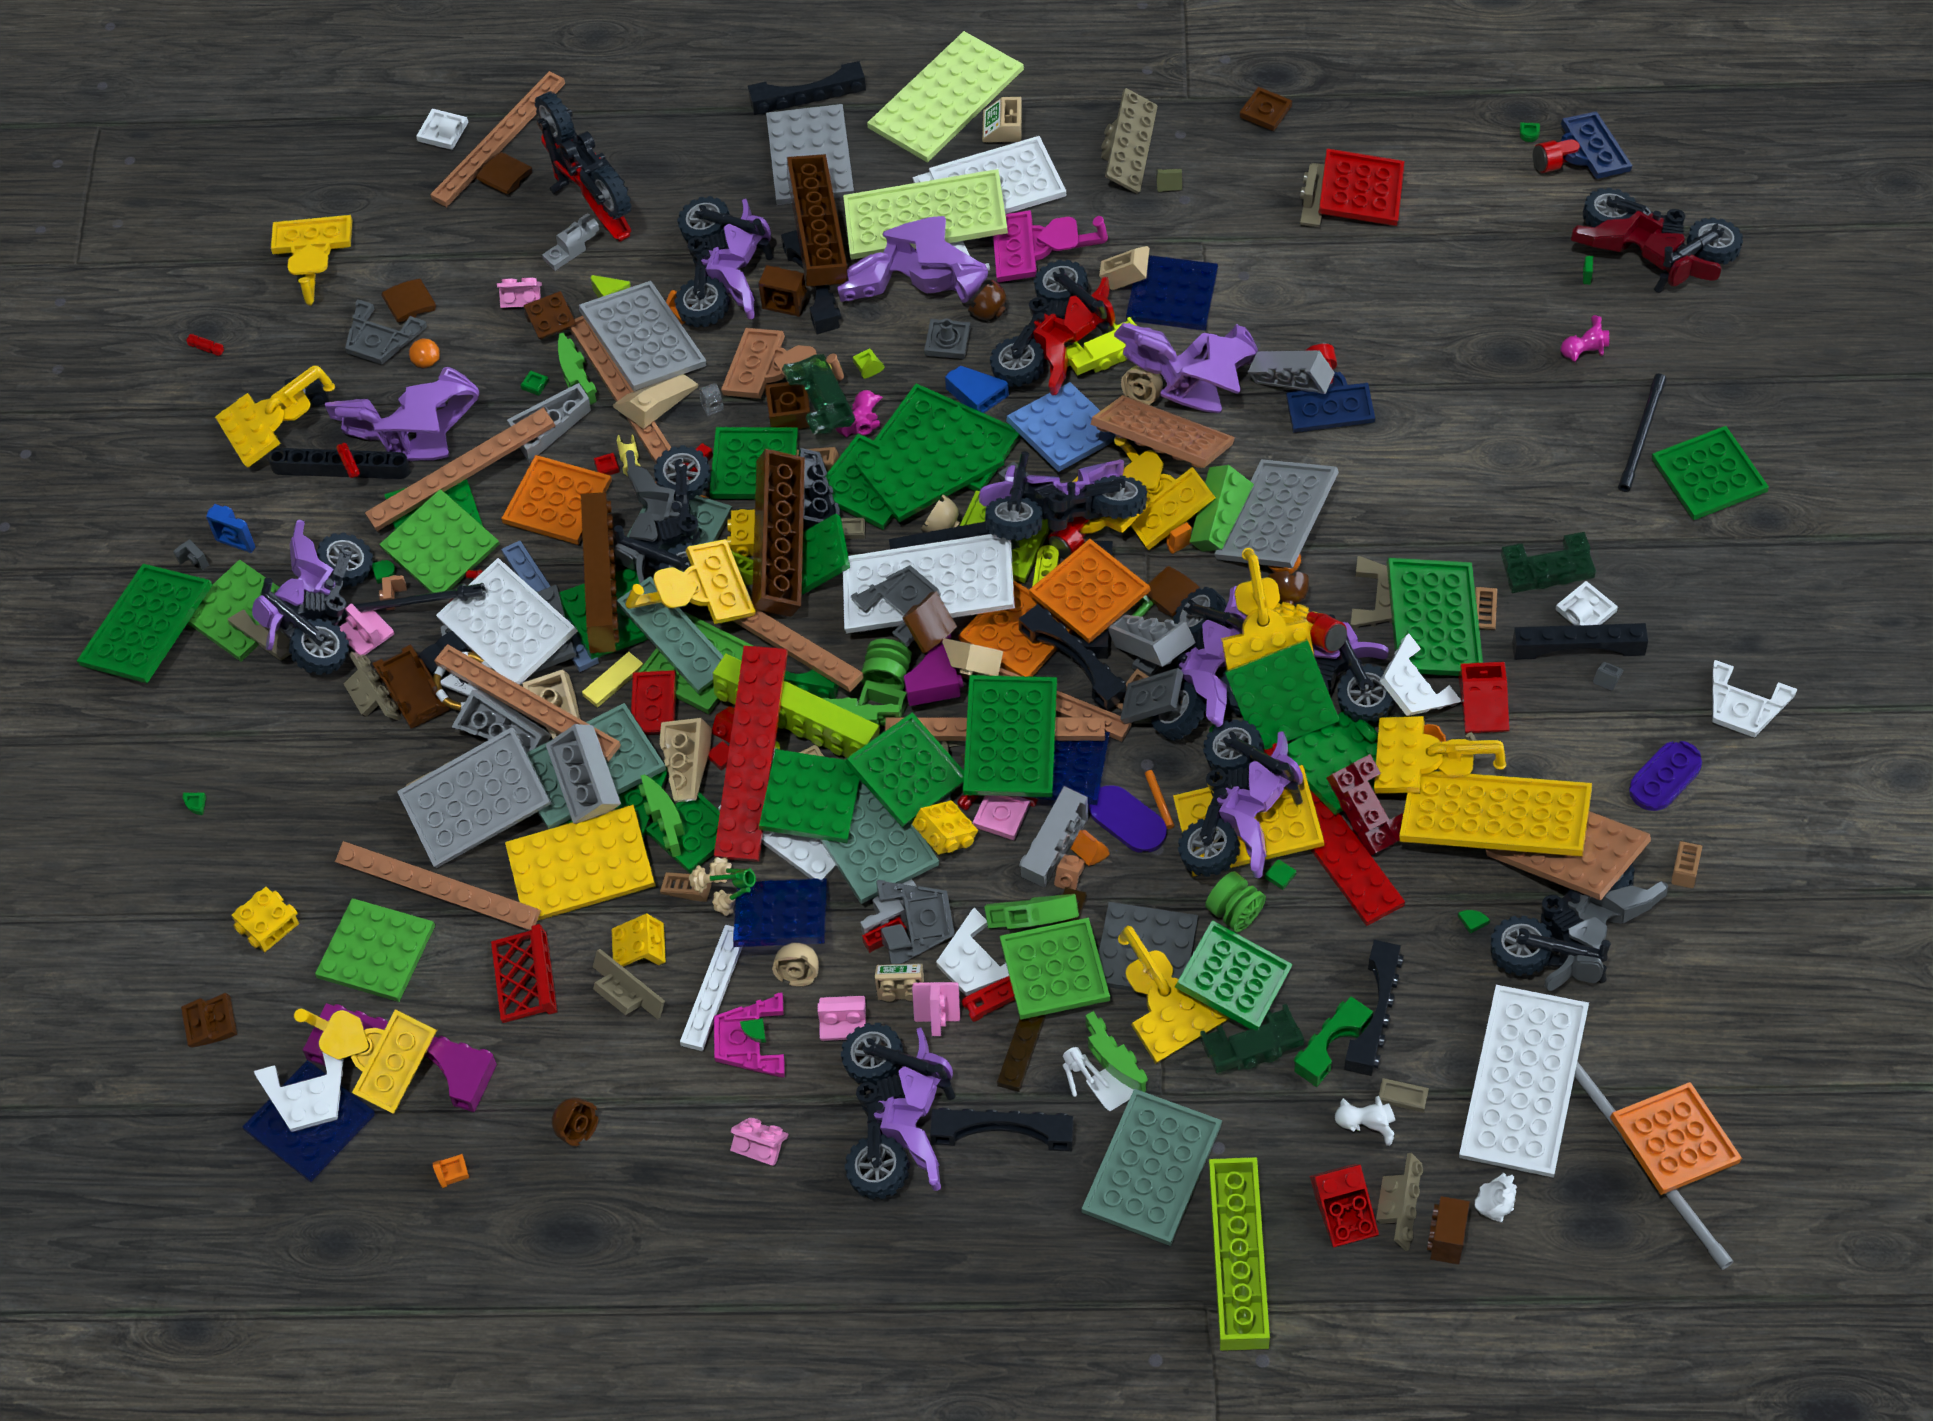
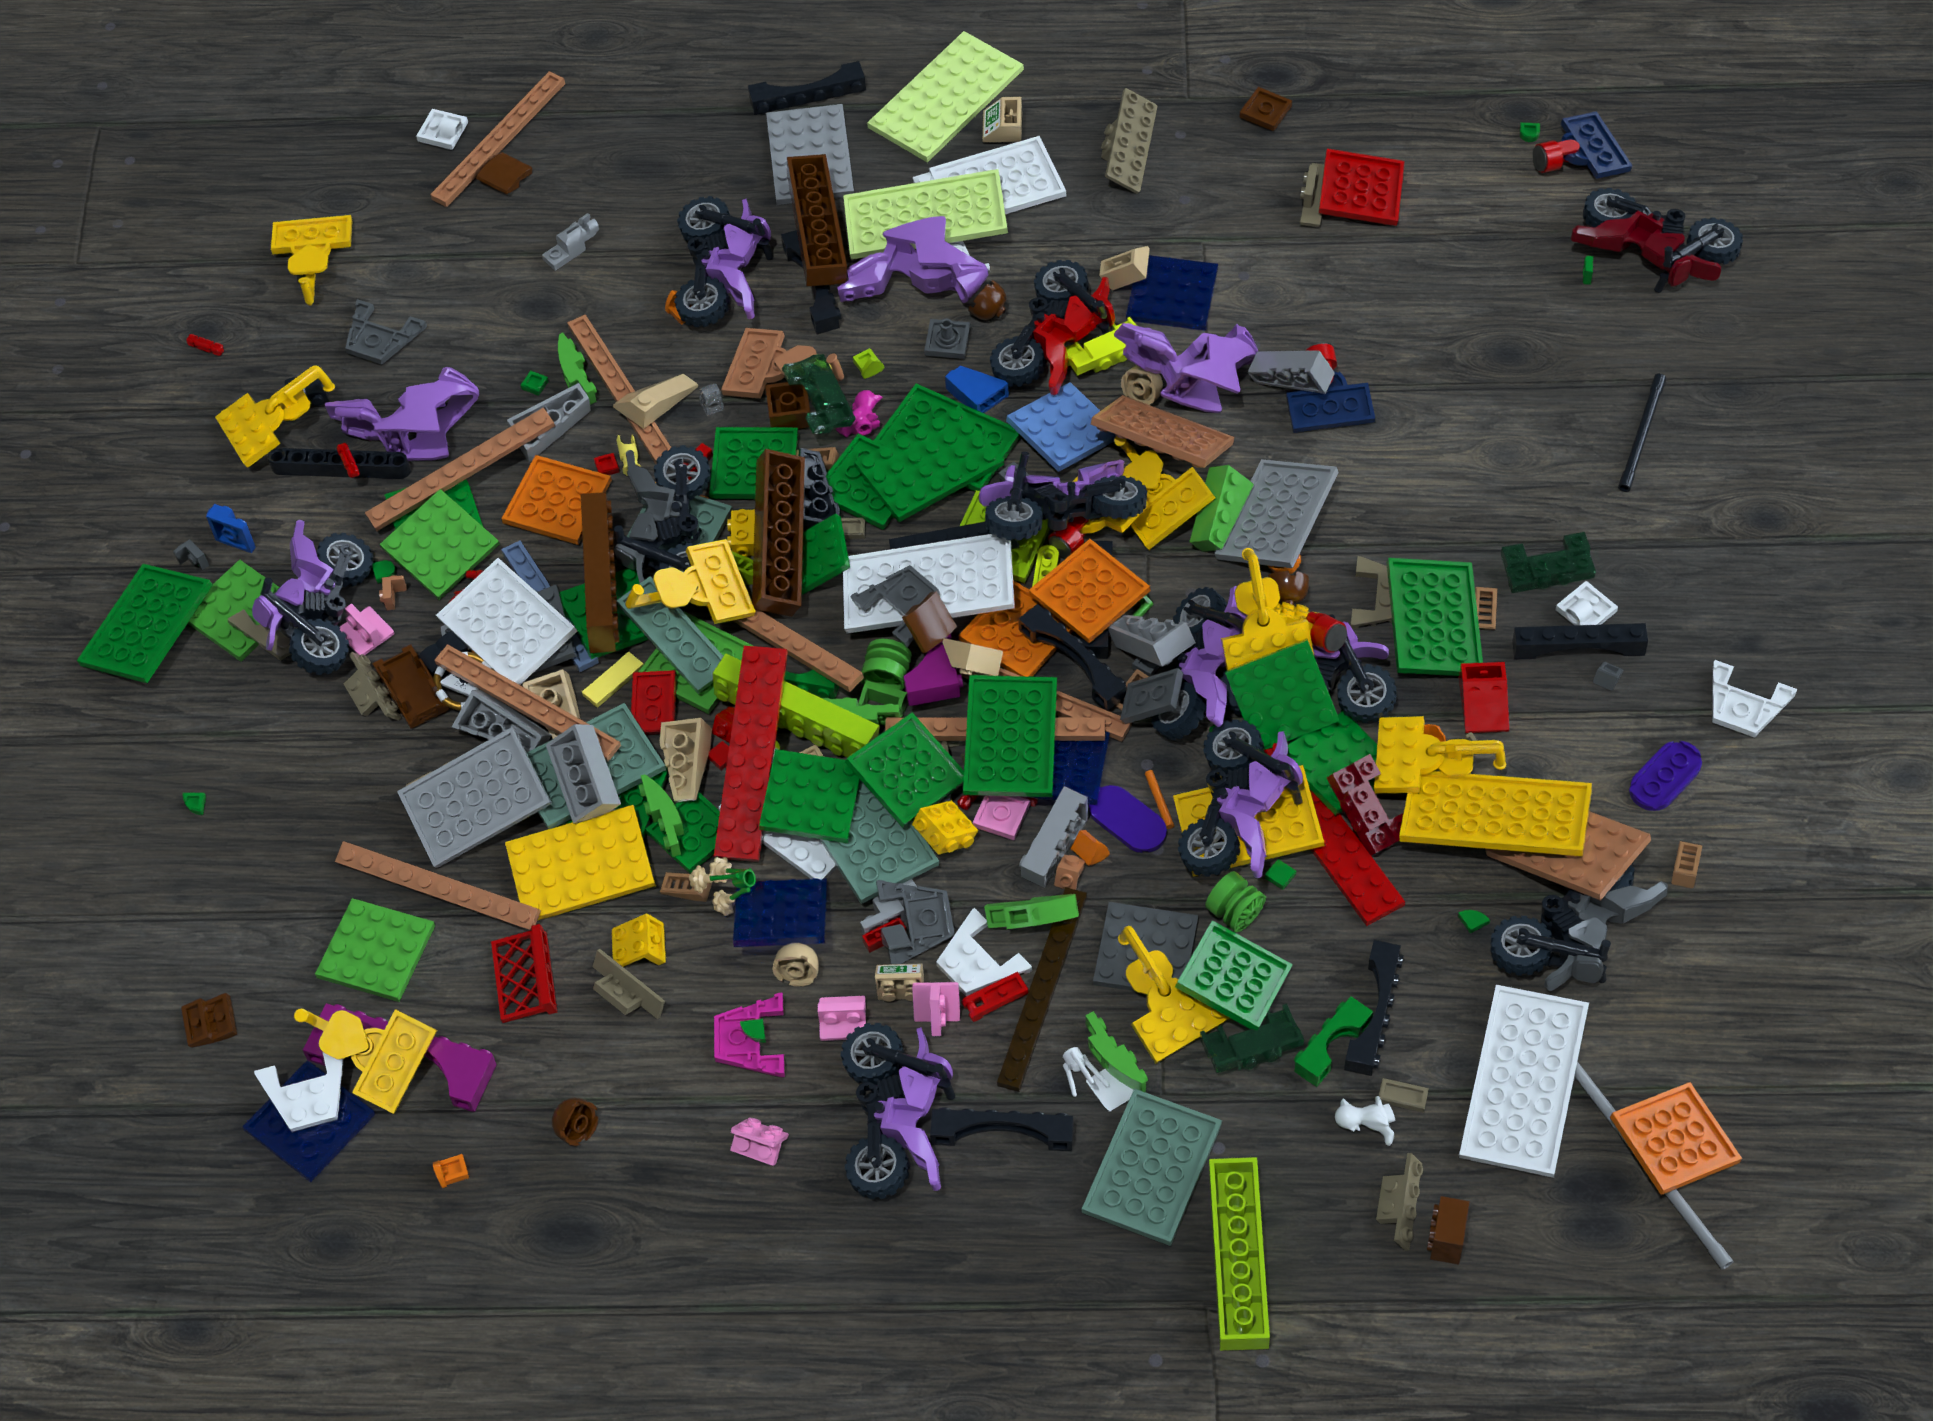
yellow brick [232,887,299,953] -> none
black bar [329,583,486,620] -> none
reddish brown slope [381,279,436,322] -> none
orange hair [409,338,440,368] -> none
bright pink bracket [497,278,542,308] -> none
reddish brown bracket [524,291,576,339] -> none
piece [535,91,631,242] -> none
light grey plate [579,281,706,391] -> none
lime slope [591,275,631,298] -> none
white plate [680,925,747,1051] -> none
reddish brown brick [758,265,808,317] -> none
tan cylinder [920,495,960,532] -> none
dark pink plate [993,210,1108,282] -> none
bright green plate [1000,917,1110,1020] -> none
reddish brown slope [1146,566,1200,617] -> none
olive tile [1156,169,1182,192] -> none
orange tile [1166,522,1192,554] -> none
red slope [1310,1164,1379,1247] -> none
green tile [1354,719,1378,743] -> none
white wing [1380,634,1461,716] -> none
white hair [1475,1173,1517,1222] -> none
dark pink animal [1561,315,1609,362] -> none
green plate [1651,426,1769,520] -> none

